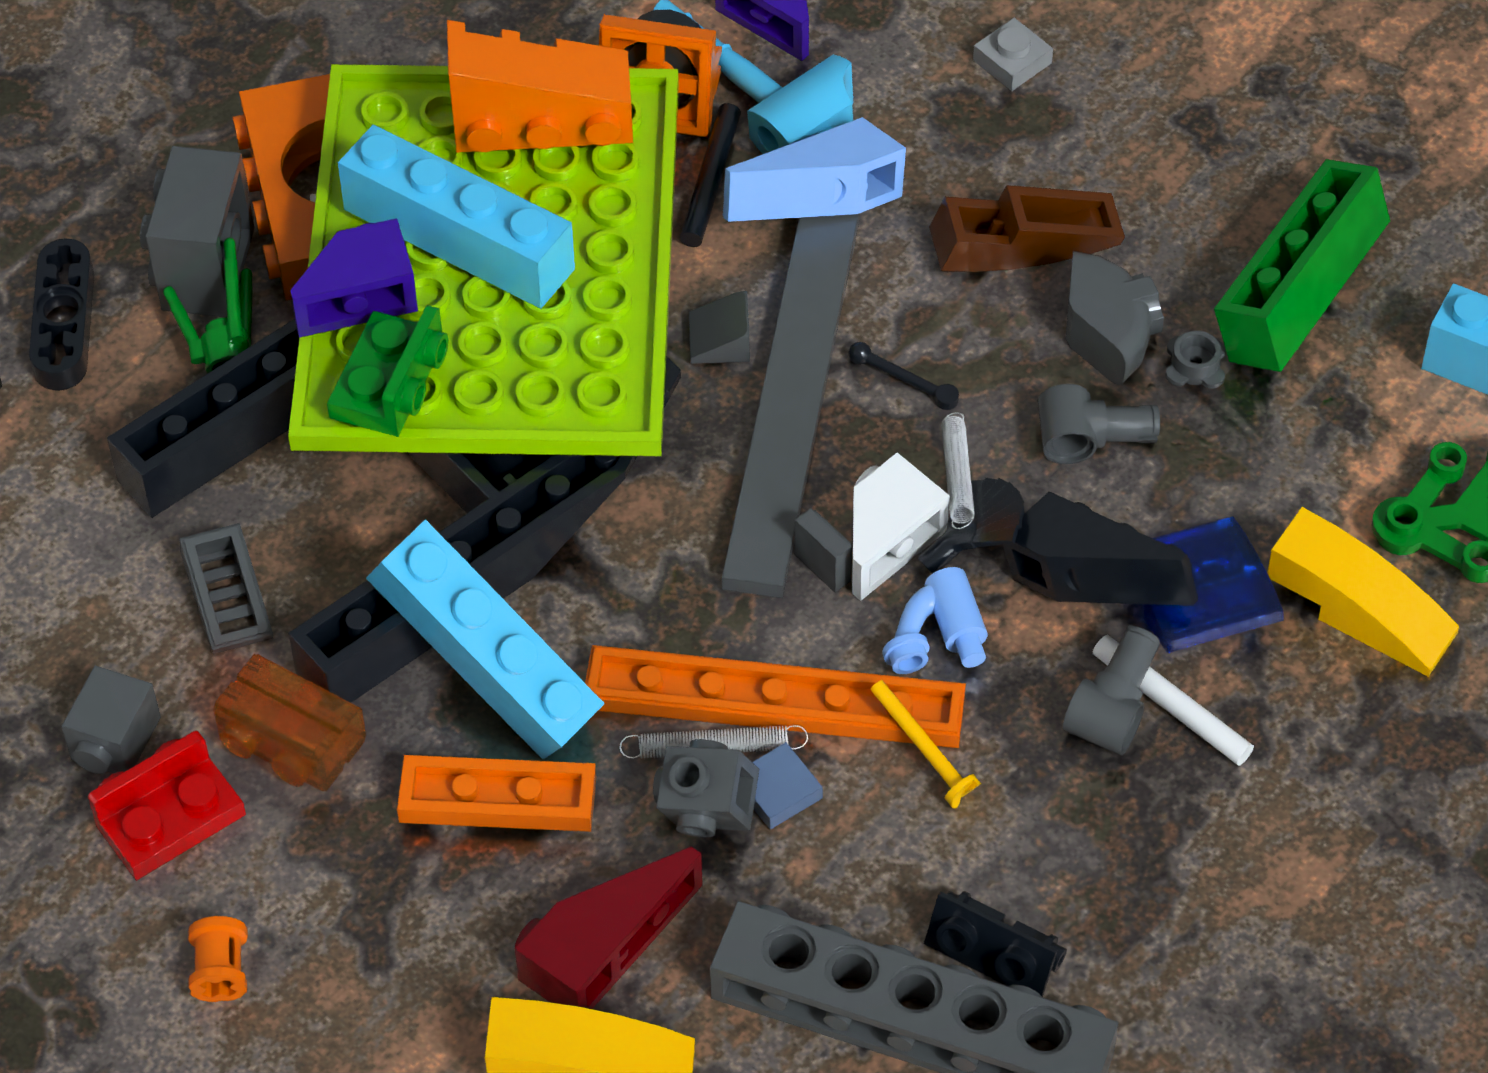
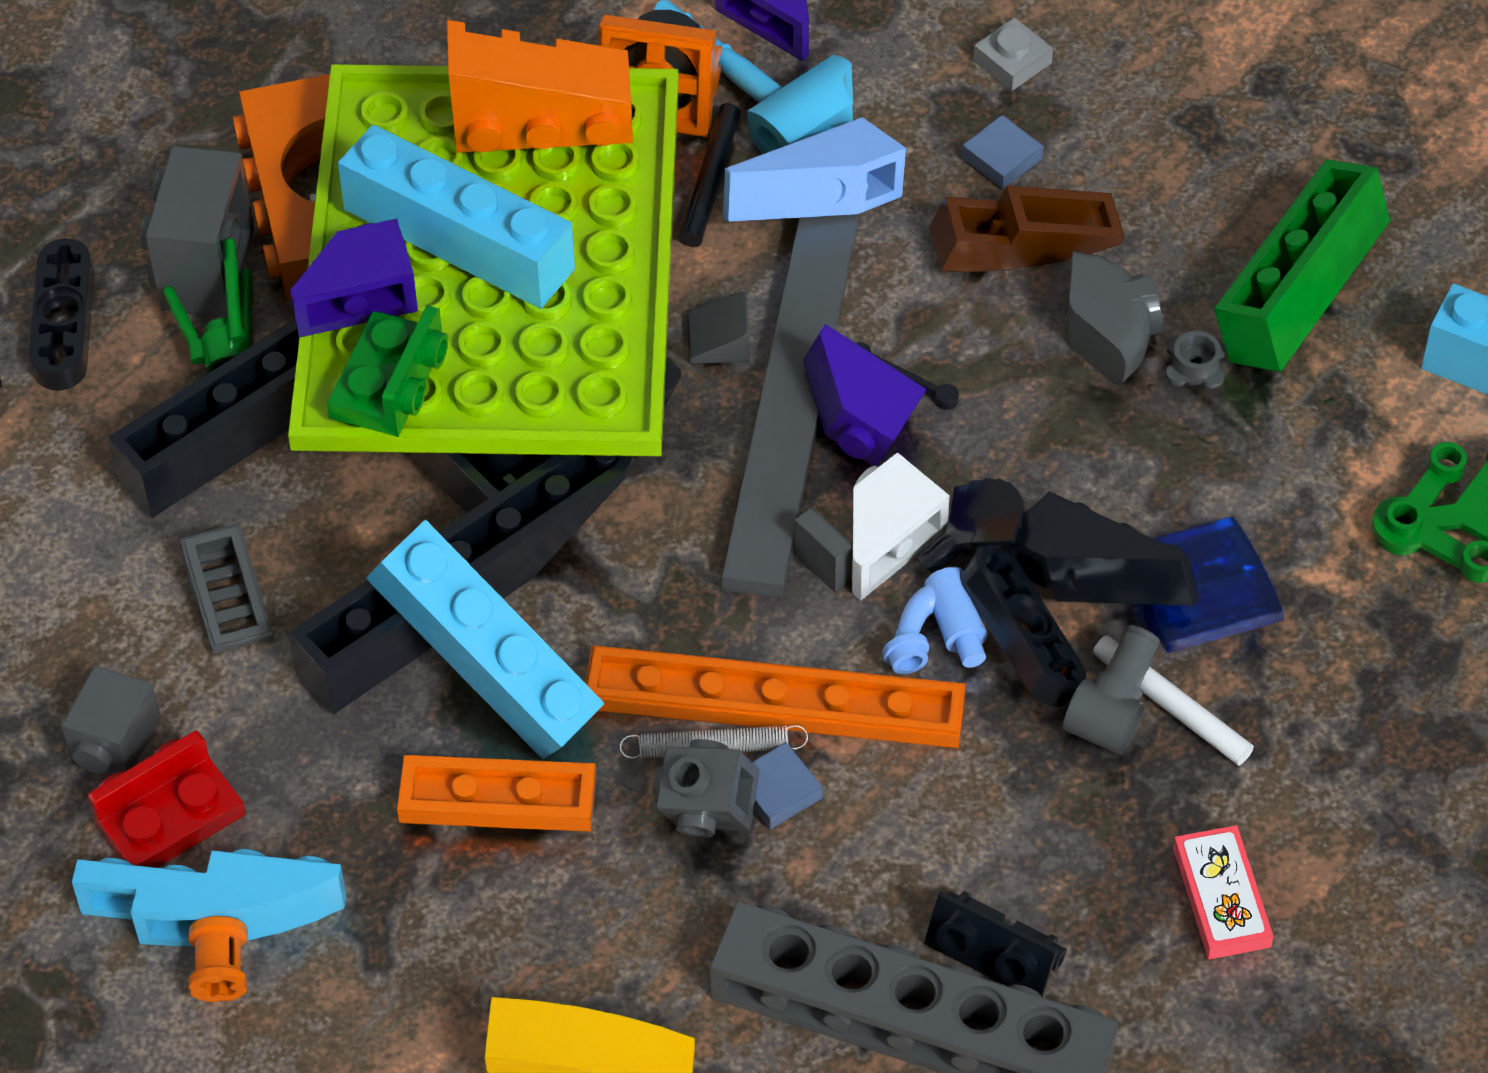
clear orange brick [213,654,366,791] -> none
dark red slope [515,846,703,1009] -> none
yellow piece [870,680,981,809] -> none
white piece [941,412,974,529] -> none
dark grey pin [1037,384,1160,464] -> none
yellow slope [1267,507,1459,677] -> none
none -> medium azure slope [72,849,347,946]
none -> dark purple slope [803,324,927,466]
none -> black beam [960,545,1086,707]
none -> sand blue tile [962,115,1043,189]
none -> tile [1173,825,1274,960]

